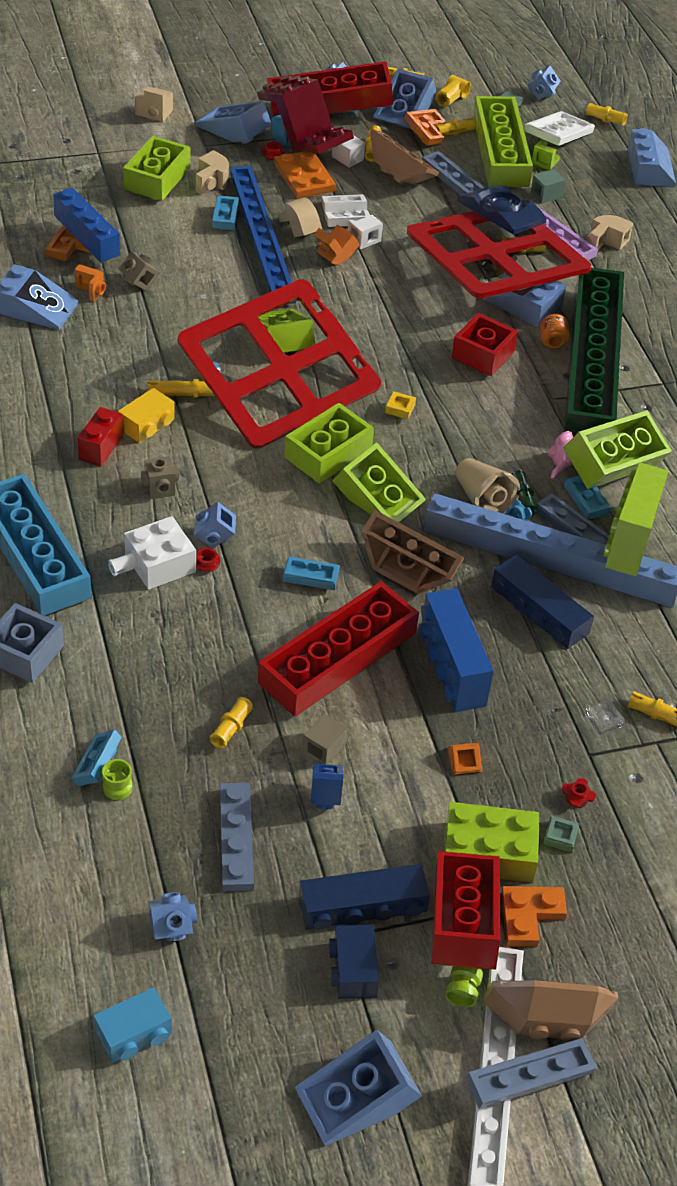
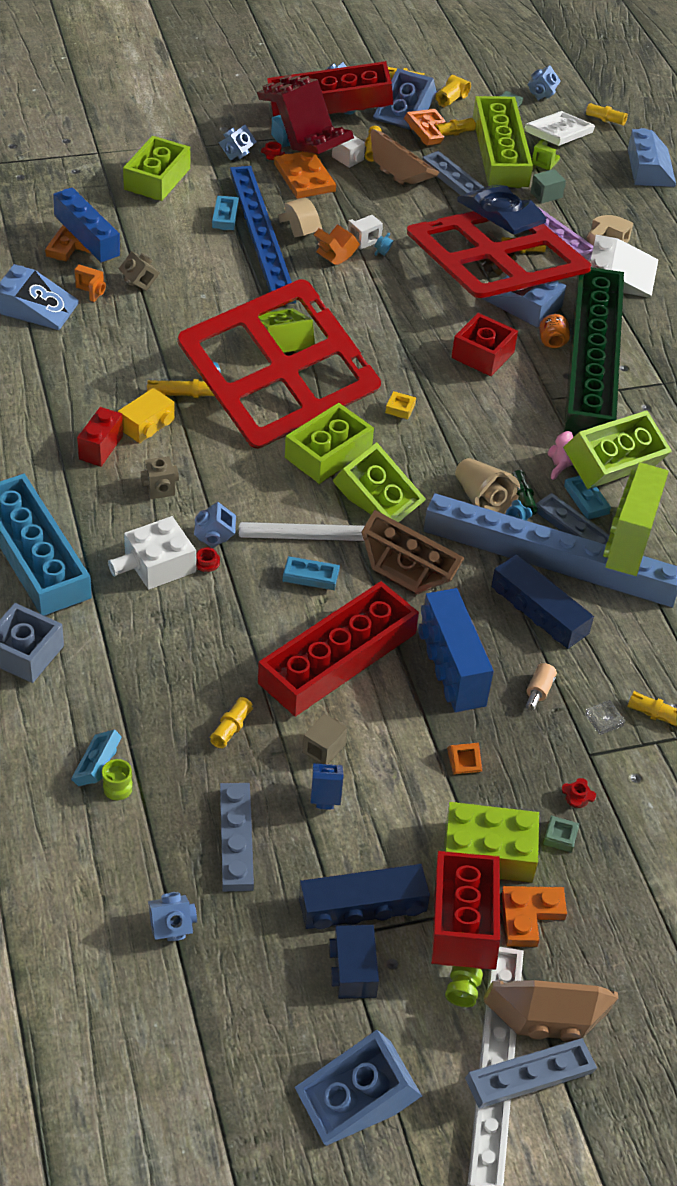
dark azure brick [94,987,172,1063] -> none
tan brick [135,86,173,122] -> none
medium blue slope [194,101,271,144] -> none
tan brick [196,150,229,195] -> none
white slope [322,194,370,227] -> none
none -> medium blue brick [219,125,257,160]
none -> white axle [239,522,365,541]
none -> dark azure plate [374,232,393,256]
none -> light nougat piece [526,663,557,710]
none -> white slope [590,235,658,298]

